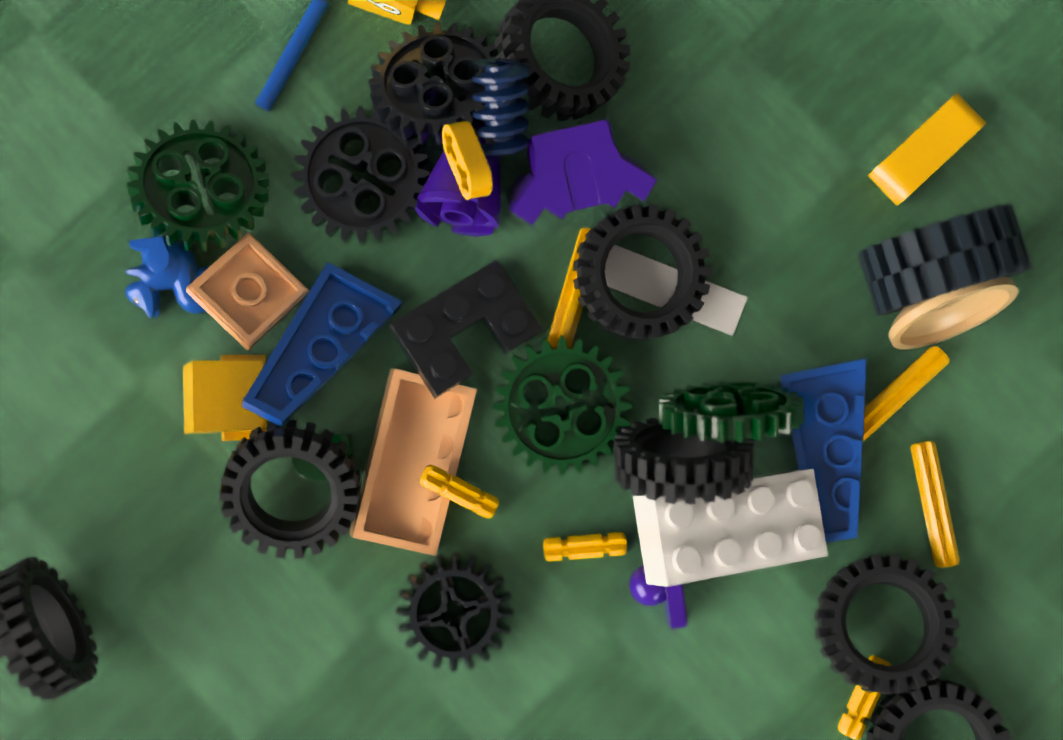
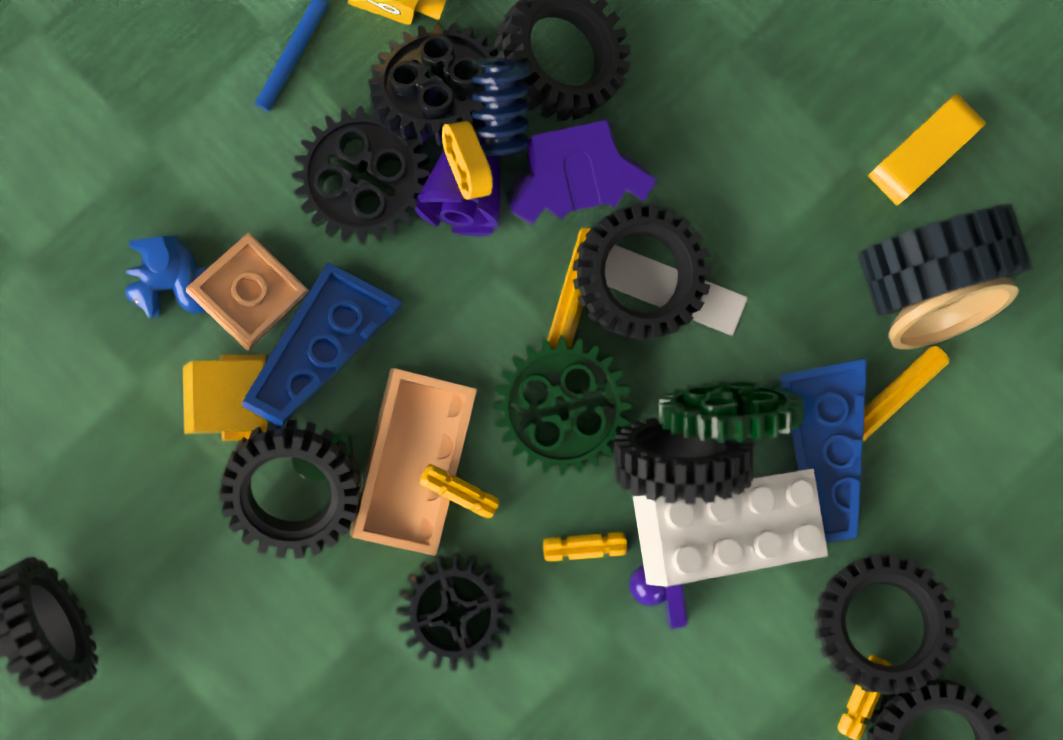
dark green gear [126,119,270,251] -> none
black plate [388,260,543,399] -> none
yellow axle [910,441,960,568] -> none

